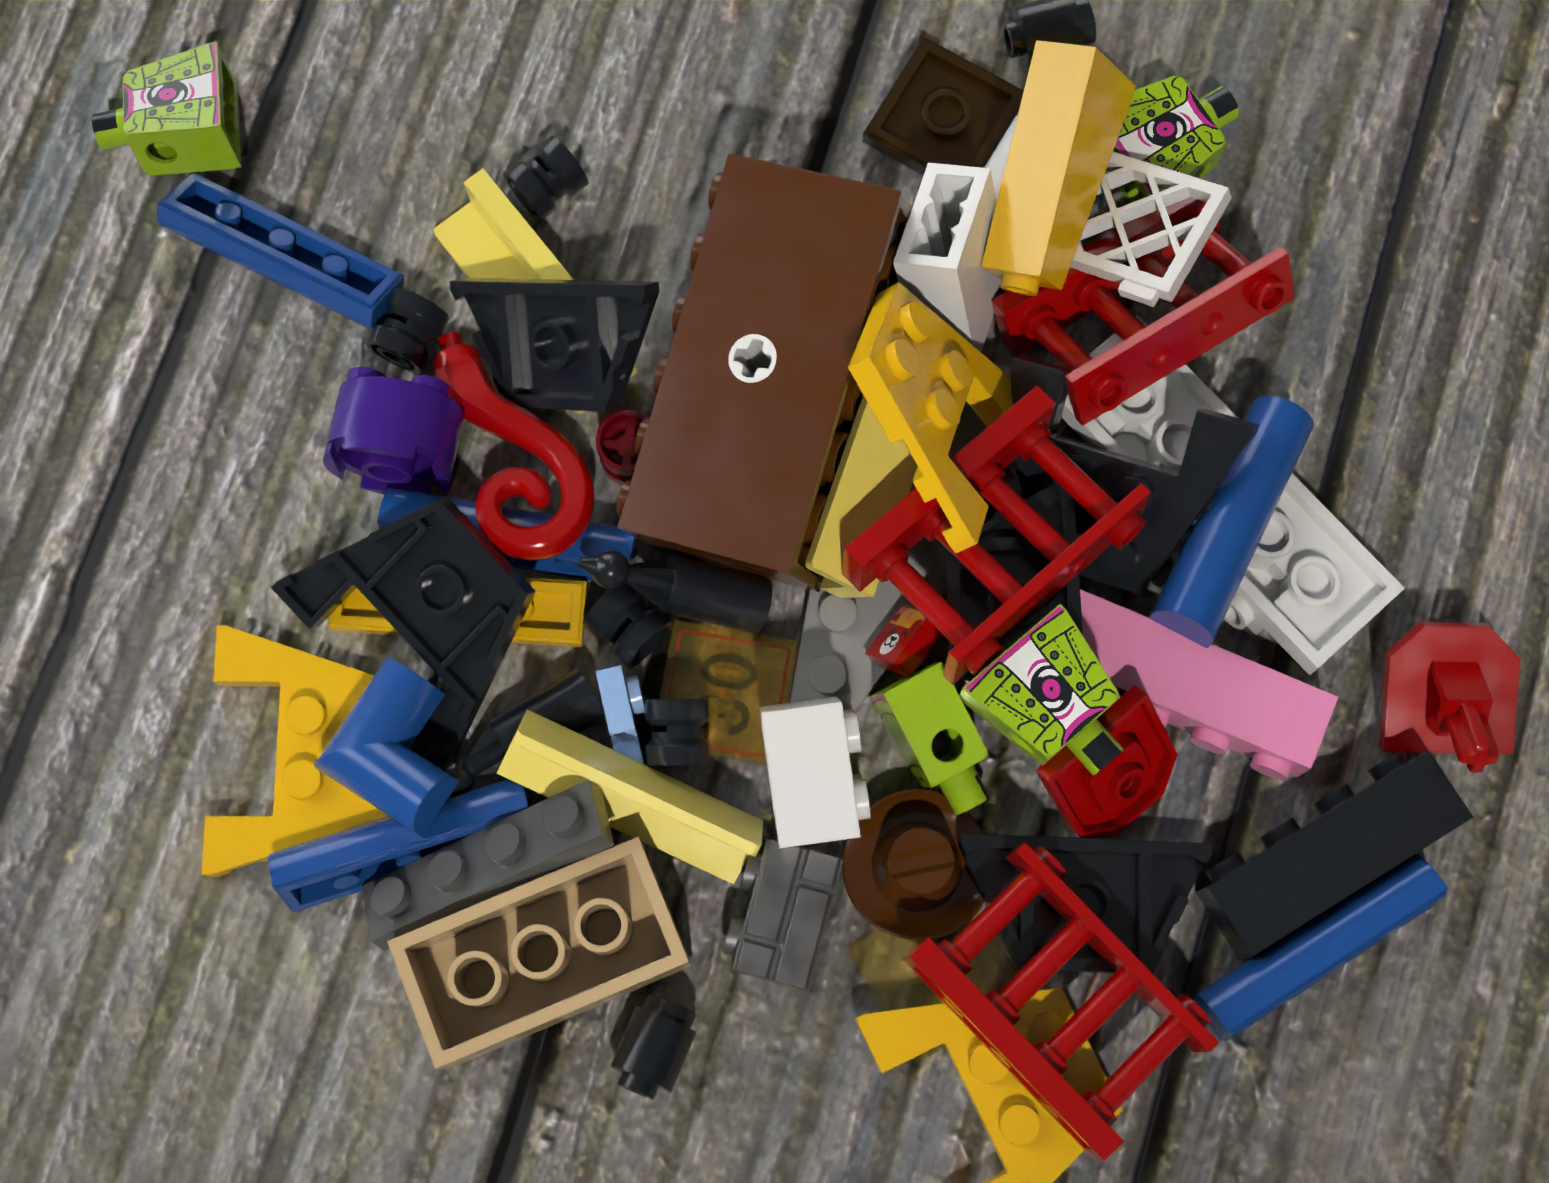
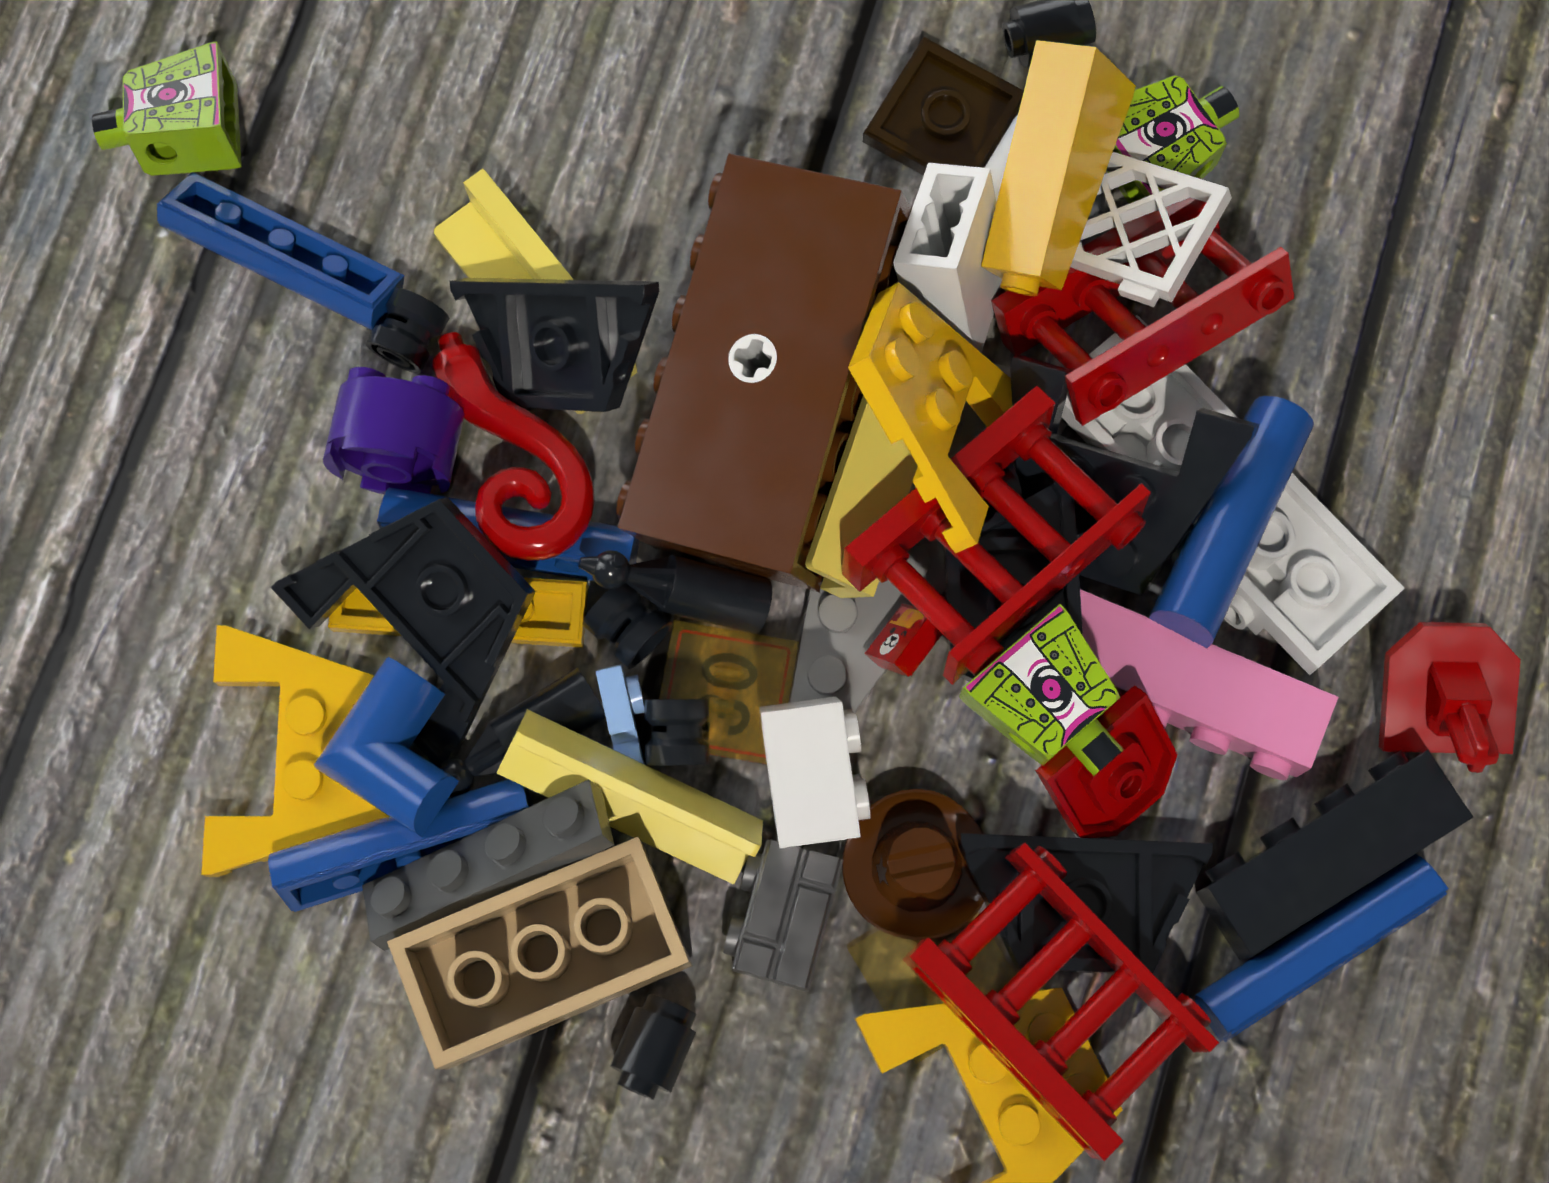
black wheel [503,135,589,221] -> none
dark red wheel [595,410,648,486] -> none
lime torso [868,662,990,815] -> none

